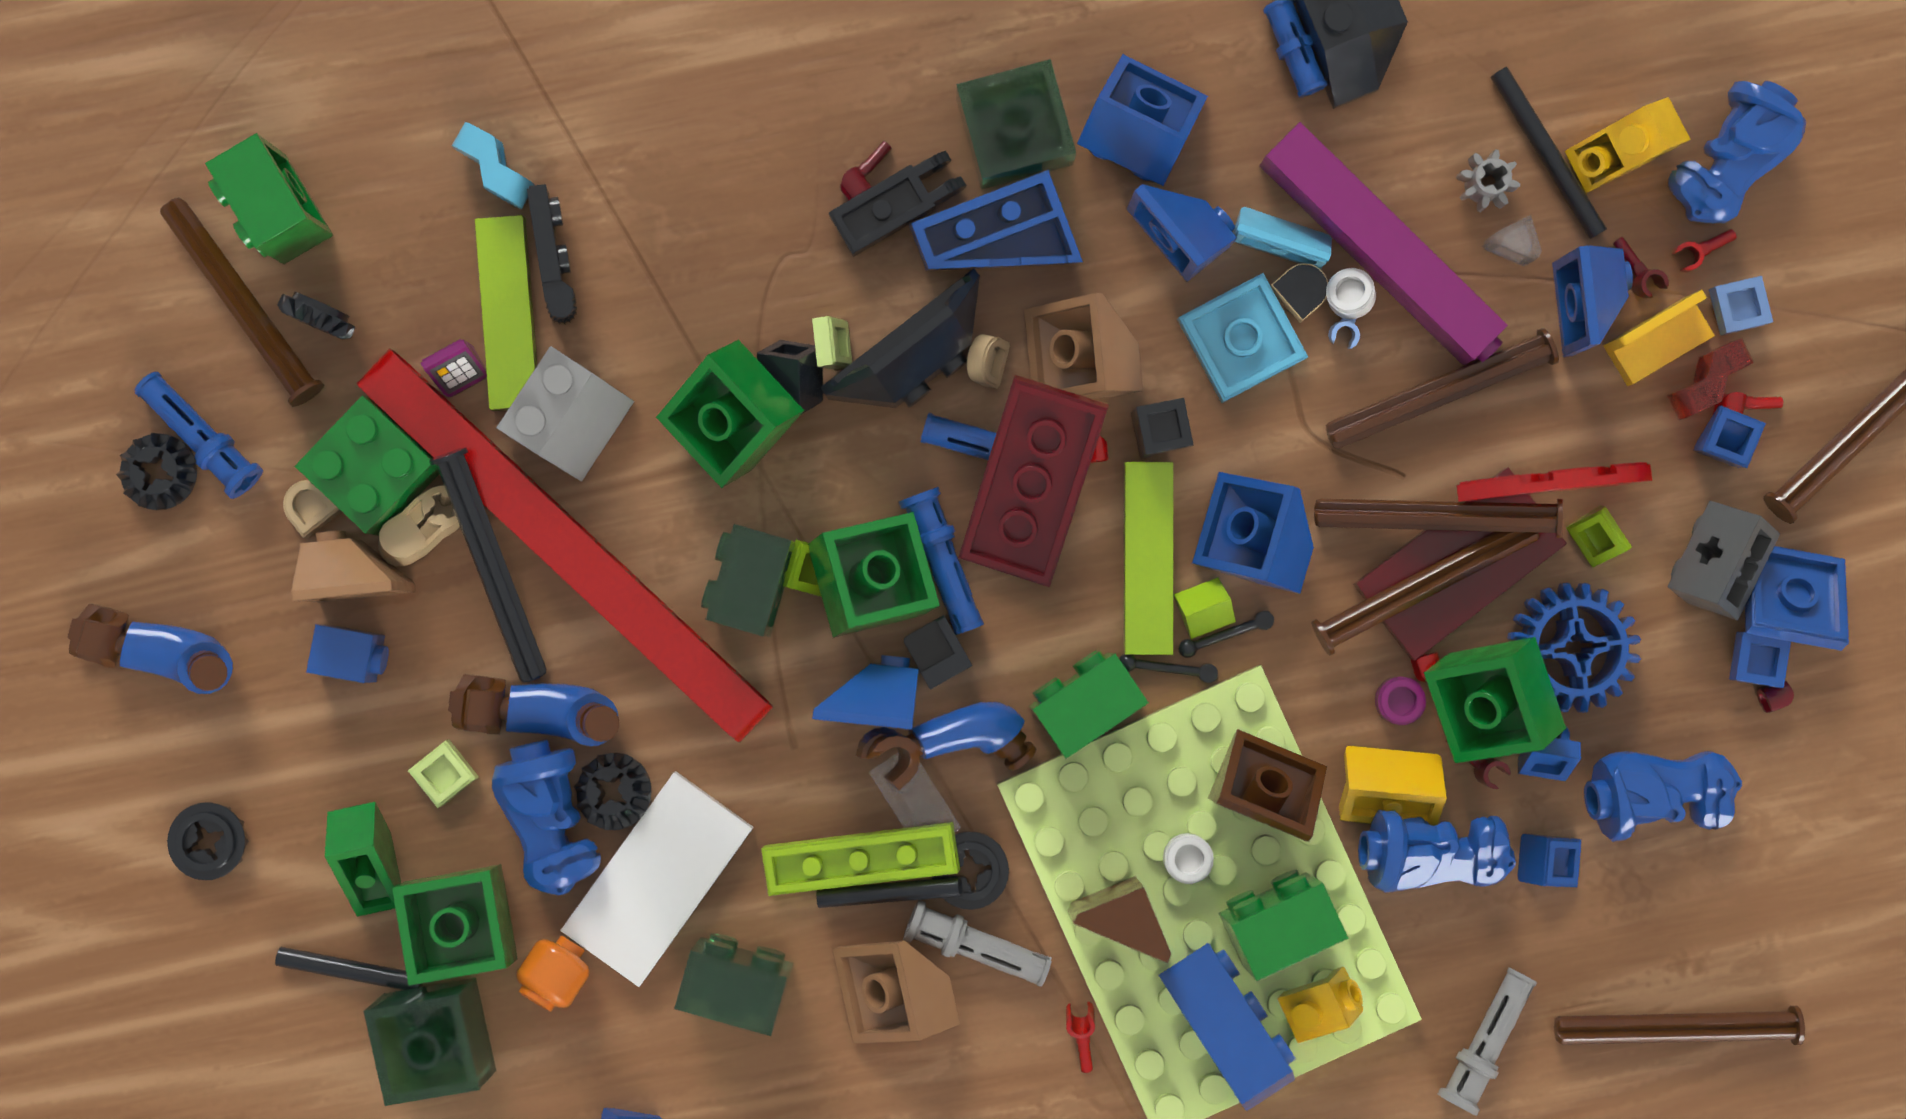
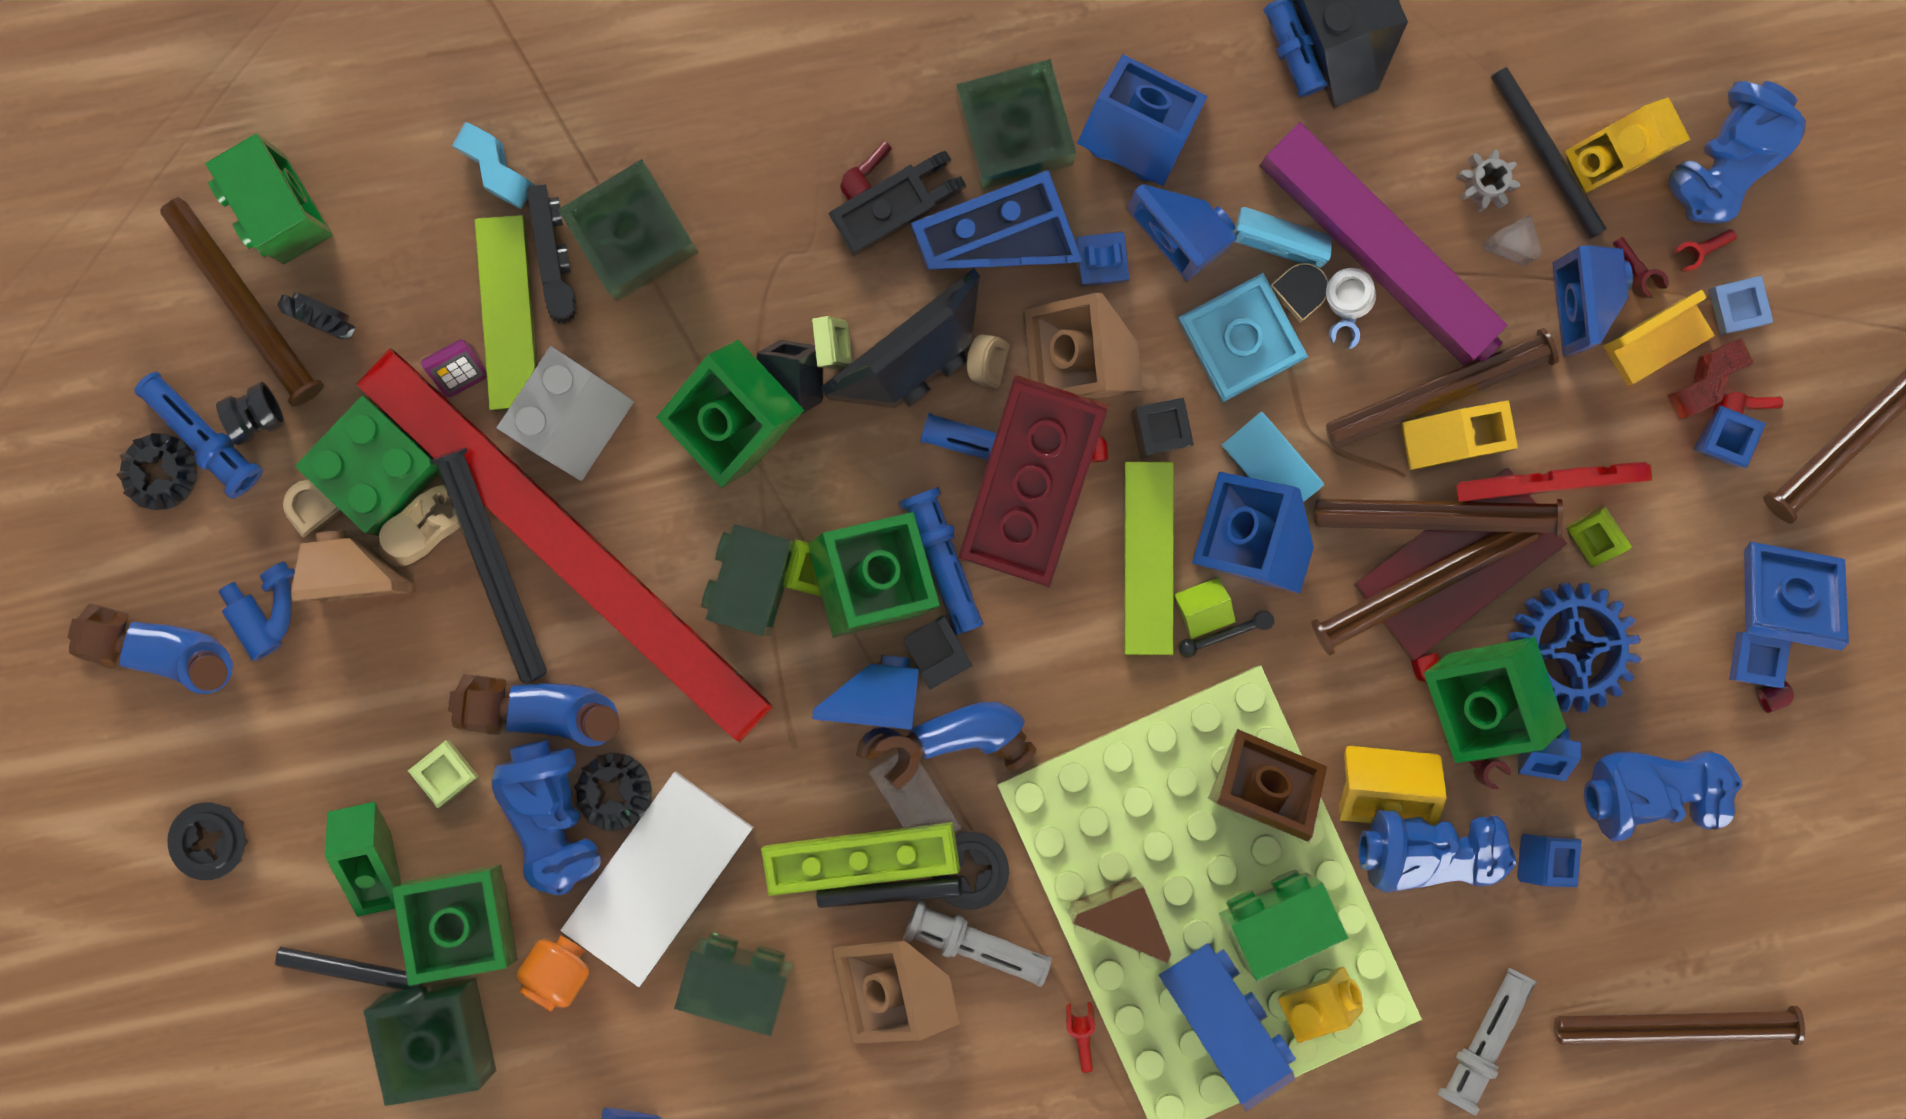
blue brick [306,624,389,683] -> none
green brick [1029,650,1149,759] -> none
black hinge [1119,654,1218,683] -> none
white tile [1163,833,1214,884] -> none
magenta tile [1375,677,1426,725] -> none
dark grey brick [1667,501,1780,621] -> none
none -> black wheel [216,382,285,446]
none -> blue plant [218,562,295,661]
none -> clear green brick [558,159,699,301]
none -> blue tile [1075,232,1129,287]
none -> medium azure slope [1221,412,1324,502]
none -> yellow slope [1400,400,1518,470]

